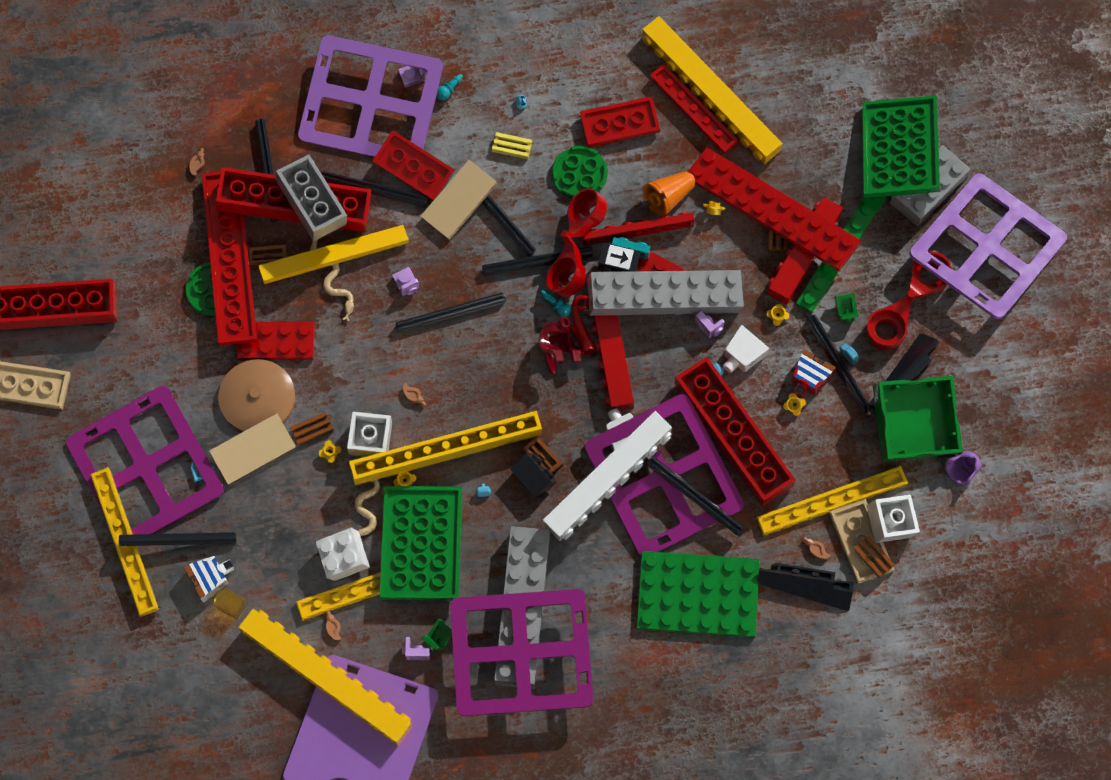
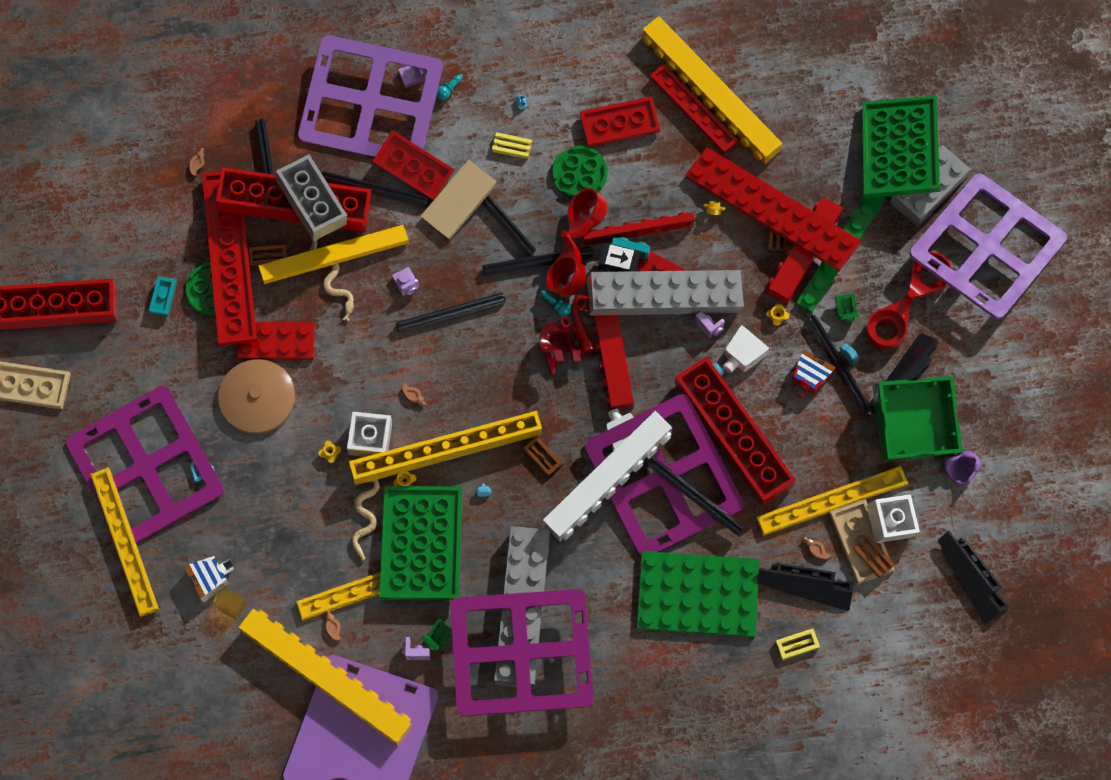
black axle [119,532,237,546] -> none
tan tile [209,414,296,484] -> none
dark orange tile [290,412,334,446] -> none
white brick [316,528,370,581] -> none
black brick [510,453,557,498] -> none
orange cone [643,171,695,217] -> none
yellow plate [783,393,806,416] -> none
none -> teal plate [149,276,177,317]
none -> light yellow tile [776,628,820,661]
none -> black wedge [938,531,1009,624]

